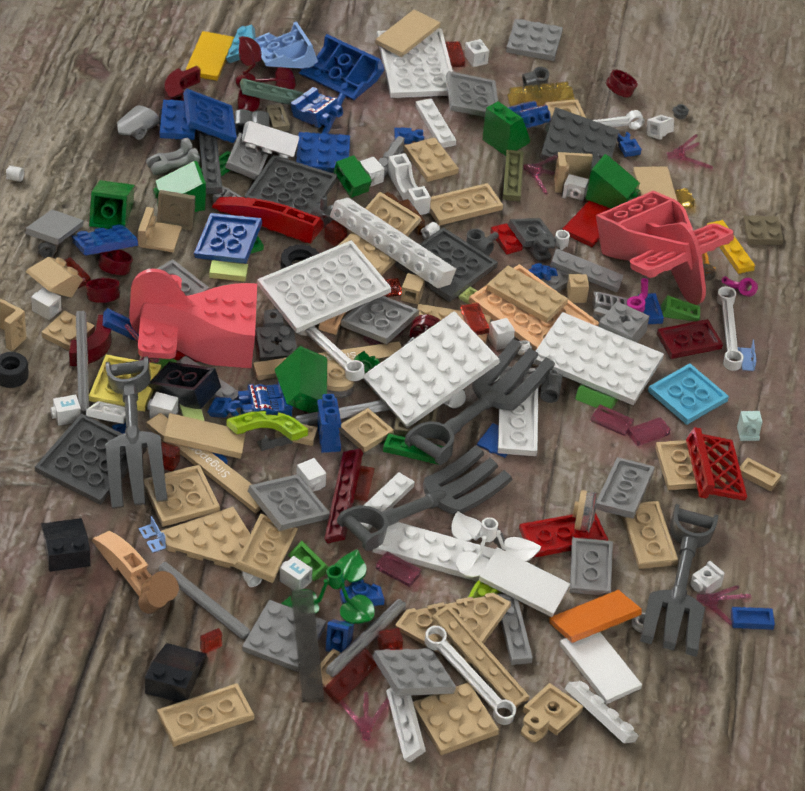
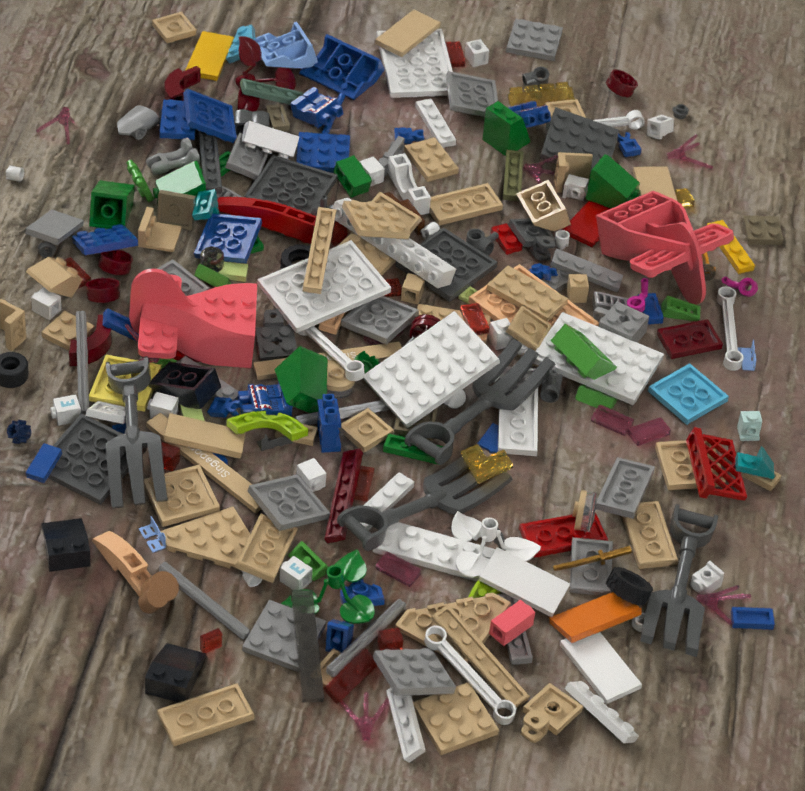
none -> dark blue gear [7,419,32,444]
none -> blue tile [26,443,62,483]
none -> clear pink plant [36,107,75,144]
none -> bright green plate [126,160,155,203]
none -> tan plate [152,12,196,43]
none -> teal slope [192,189,219,220]
none -> bright green slope [194,264,231,287]
none -> clear smoke head [200,246,224,272]
none -> tan plate [303,207,336,294]
none -> tan plate [342,200,410,239]
none -> clear yellow plate [461,444,513,484]
none -> coral brick [489,599,535,646]
none -> tan tile [505,306,552,351]
none -> tan slope [517,180,571,232]
none -> bright green slope [550,324,617,380]
none -> pearl gold sword [553,545,632,571]
none -> black tyre [606,567,653,606]
none -> teal slope [735,446,775,479]

